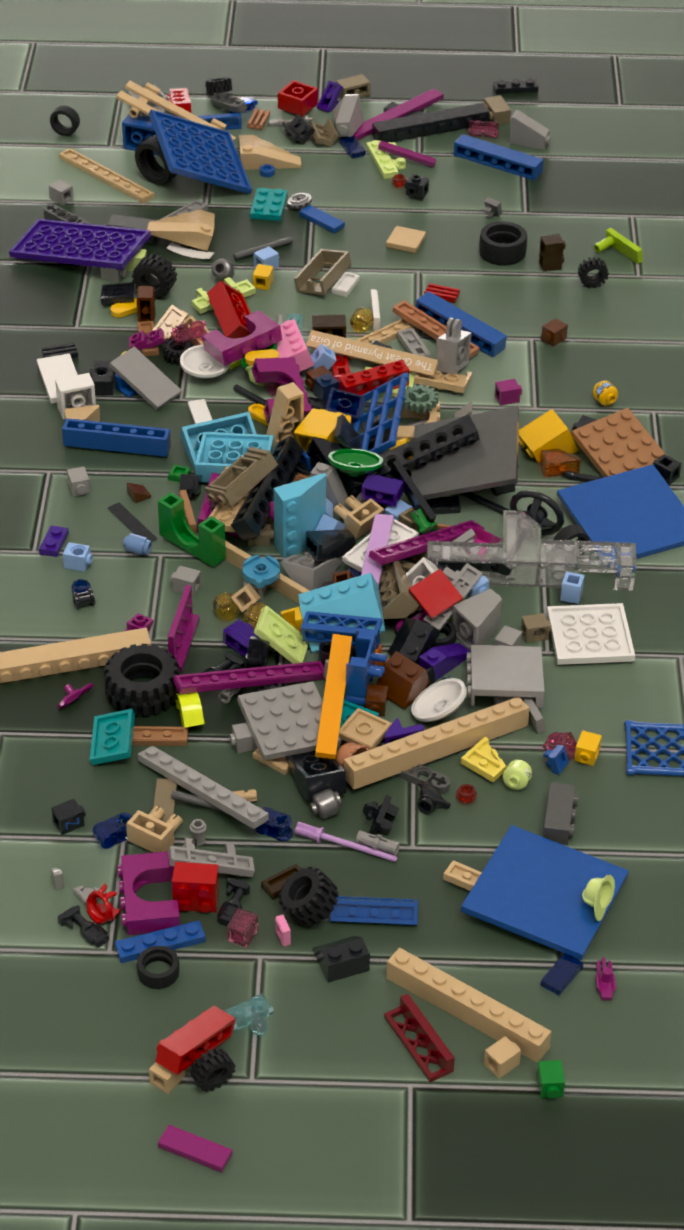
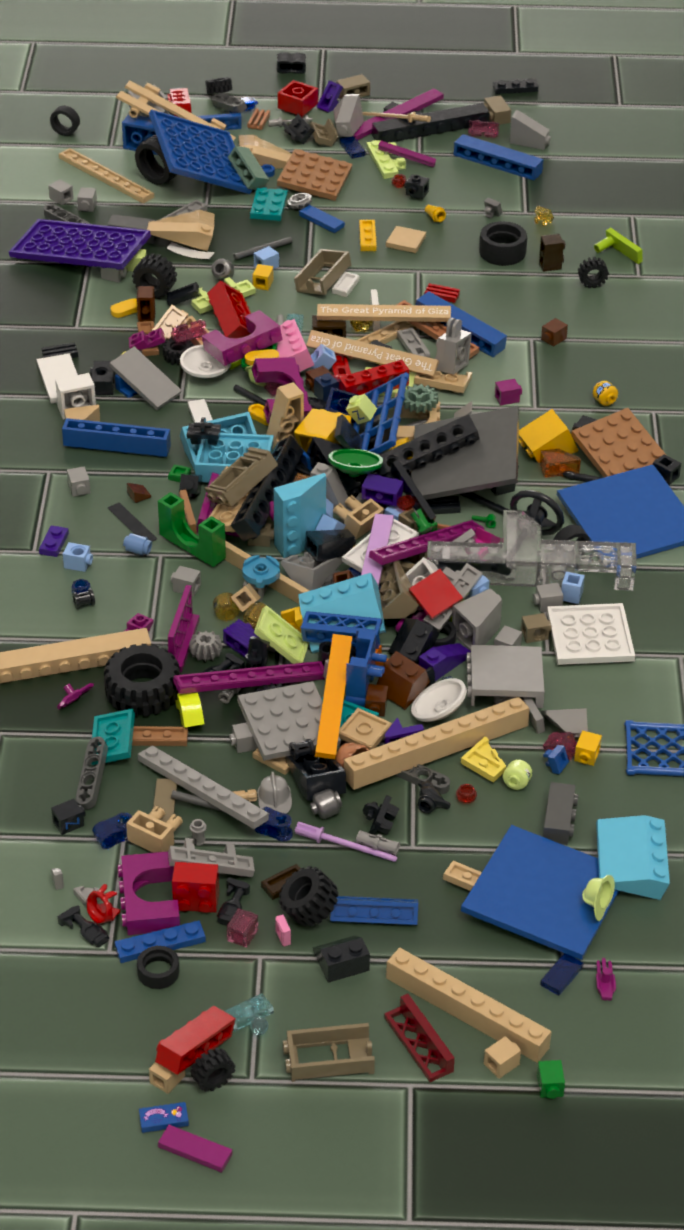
black tile [101,282,135,304] -> none
none -> dark grey beam [76,736,108,810]
none -> light grey brick [77,187,97,212]
none -> blue tile [139,1102,189,1133]
none -> black tile [167,282,199,307]
none -> black hips [186,417,221,445]
none -> light grey gear [189,630,222,662]
none -> sand green brick [228,146,269,190]
none -> light grey piece [257,772,292,817]
none -> black brick [277,52,306,74]
none -> medium nougat plate [277,149,353,201]
none -> dark tan door [283,1023,375,1082]
none -> black bush [289,739,315,760]
none -> tan tile [317,304,451,322]
none -> yellowish green brick [346,394,377,424]
none -> yellow tile [359,220,377,251]
none -> tan sword [362,112,431,122]
none -> clear red plate [397,495,415,511]
none -> yellow cone [425,204,446,222]
none -> green hand [472,514,496,528]
none -> light grey brick [533,583,563,612]
none -> clear yellow tile [534,206,554,226]
none -> light grey slope [541,708,588,737]
none -> medium azure slope [596,815,670,900]

